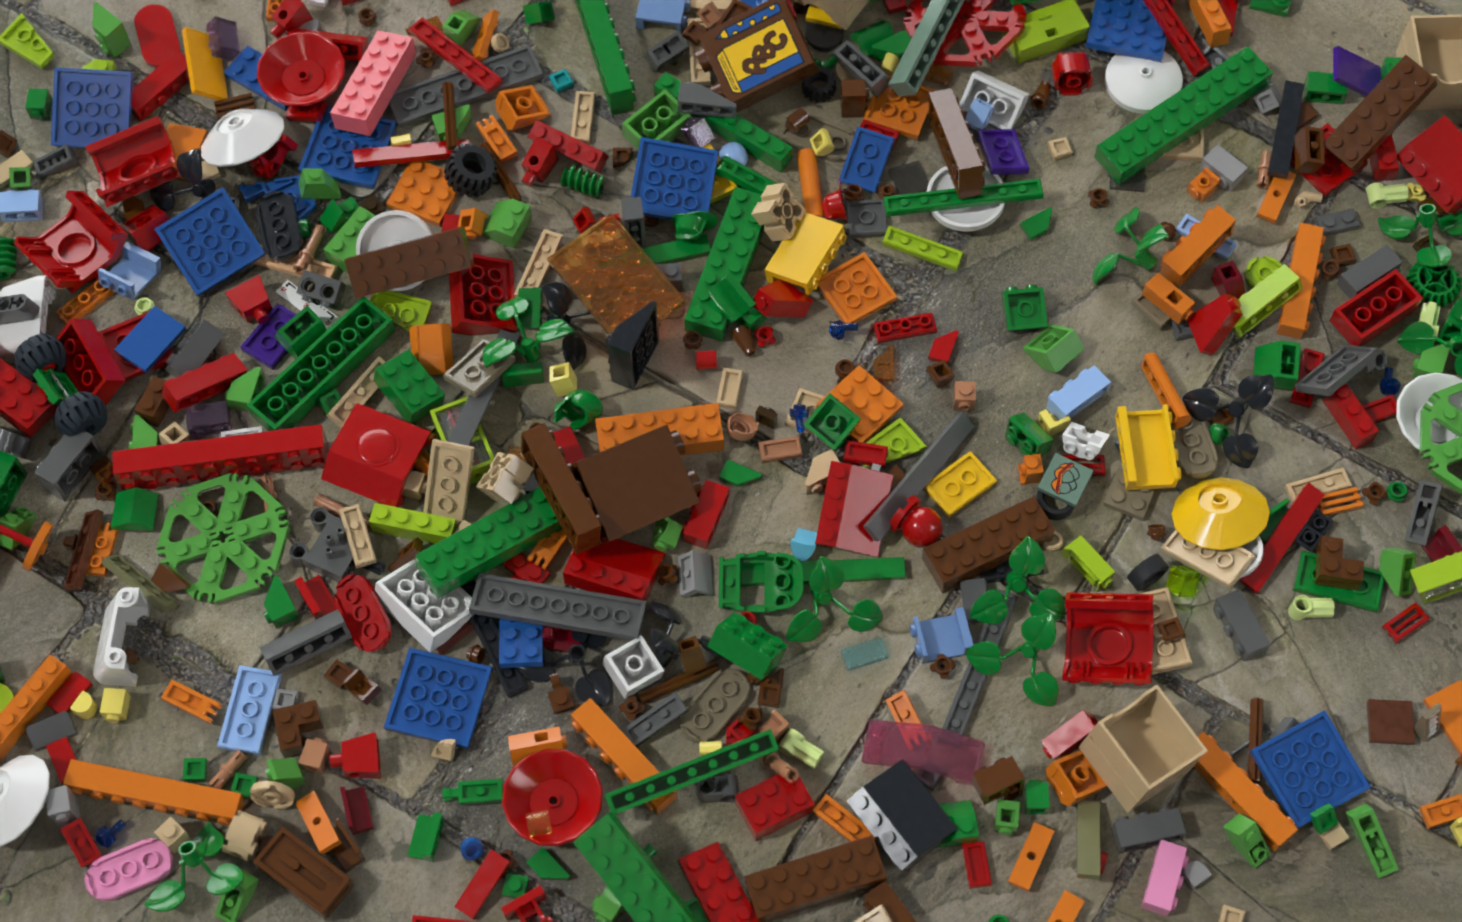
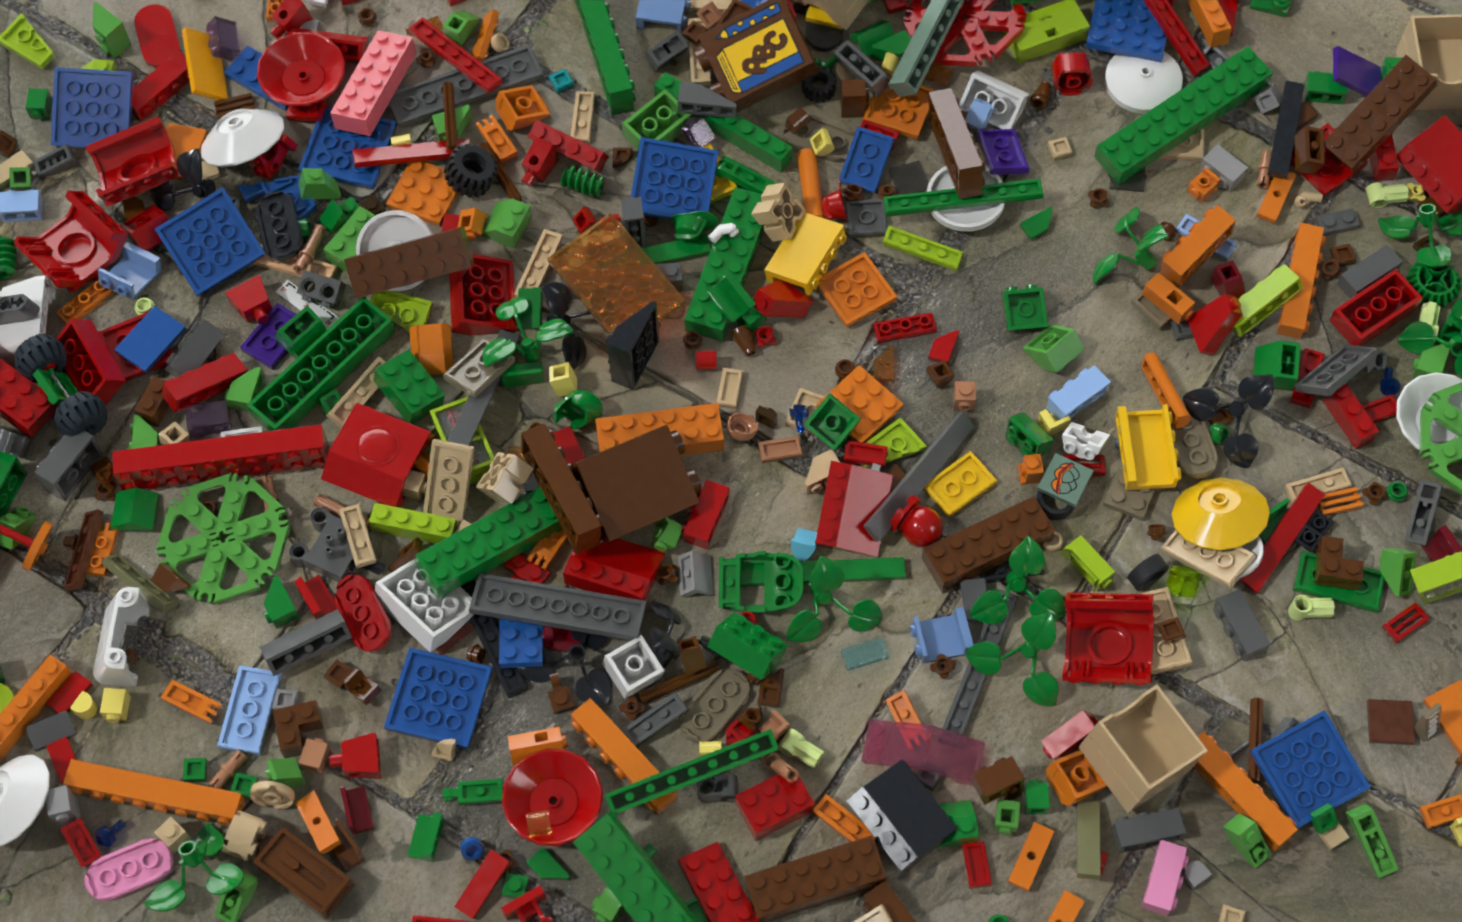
green panel [523,1,555,24] -> none
light blue hair [718,142,748,170] -> none
green tile [719,459,762,487] -> none
clear blue plate [829,320,858,340] -> none
lime tile [1244,256,1282,289] -> none
none -> white arm [708,223,739,243]

